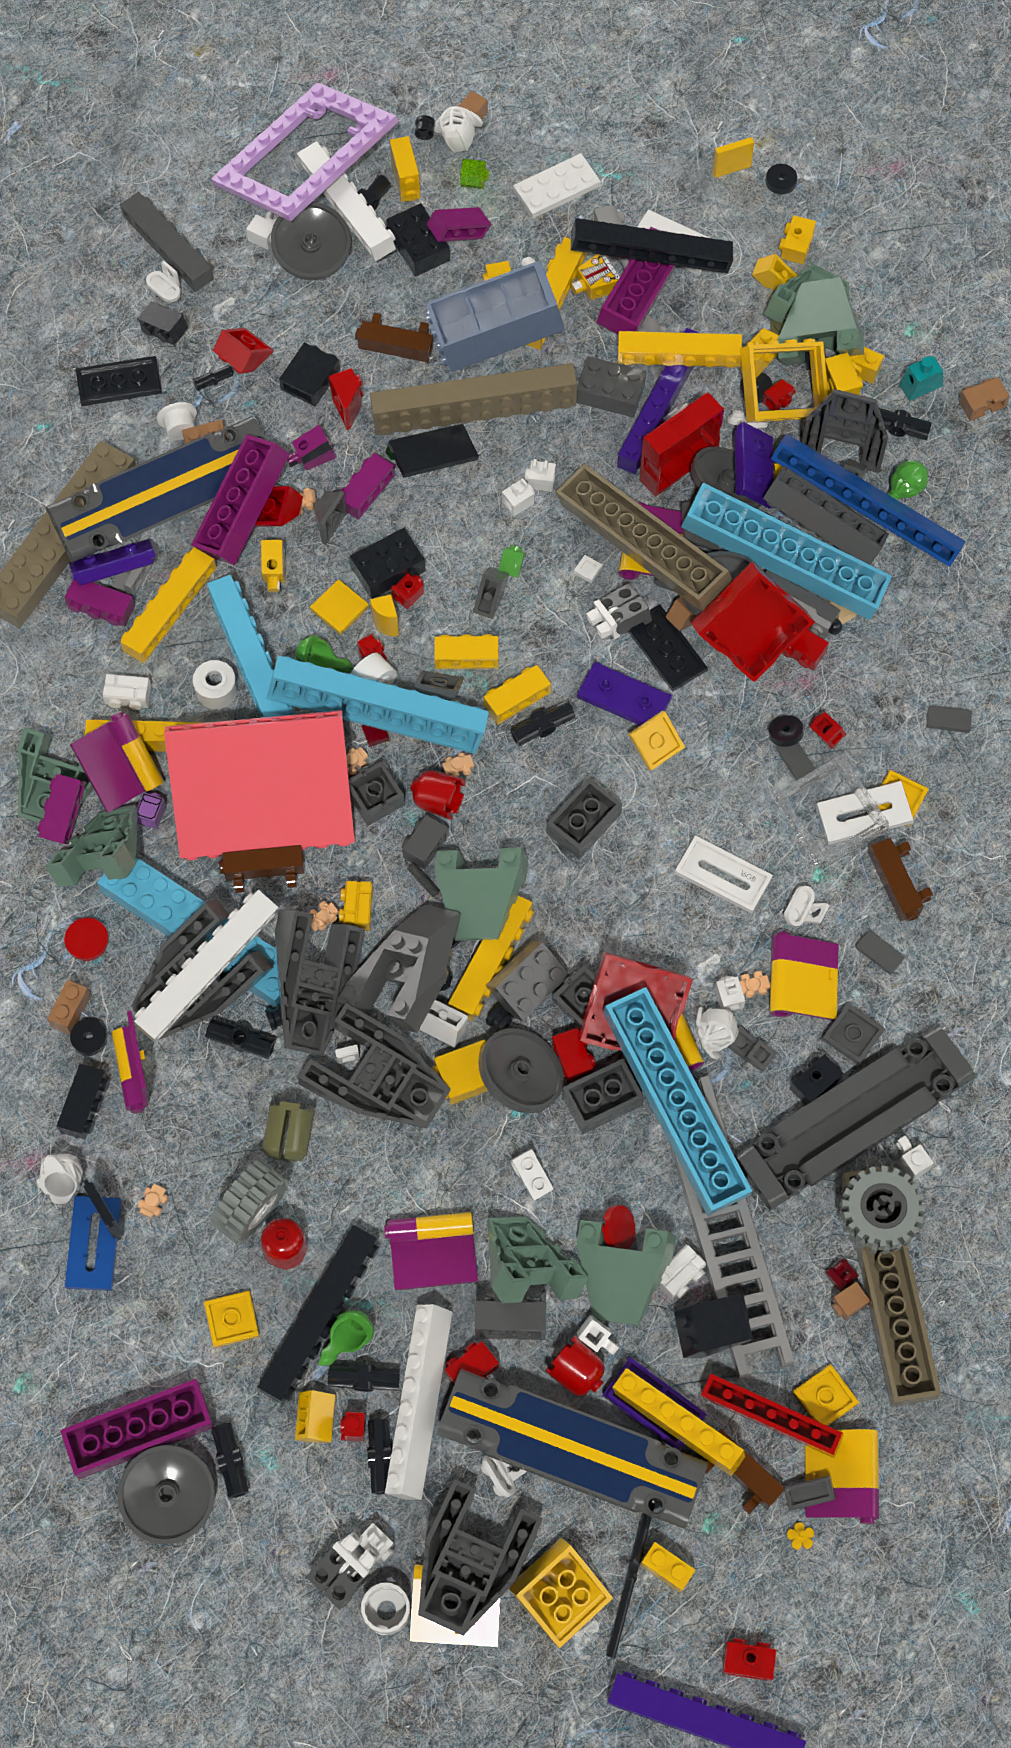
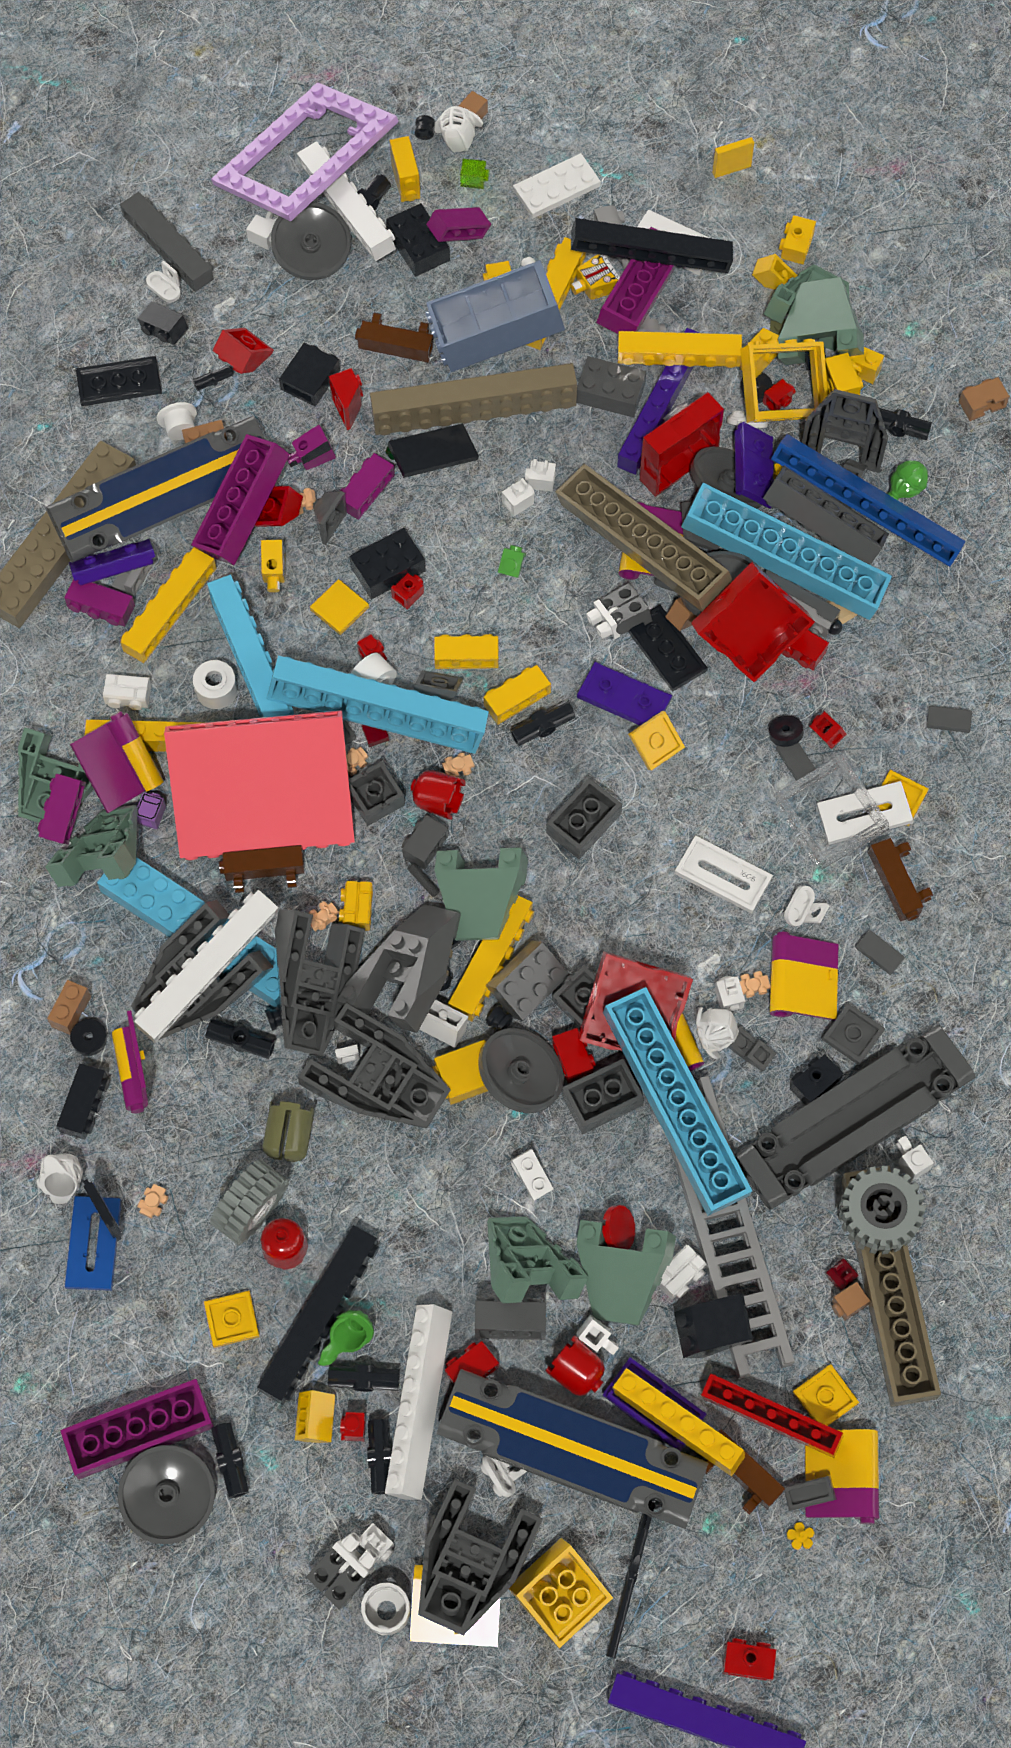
red tile [64,917,109,961] -> none
bright green piece [295,635,354,673] -> none
yellow brick [370,594,399,636] -> none
magenta door [384,1212,478,1291] -> none
dark grey slope [473,568,509,619] -> none
white tile [574,555,603,584] -> none
yellow brick [640,1542,695,1594] -> none
black piece [765,164,797,195] -> none
teal torso [899,356,943,401] -> none

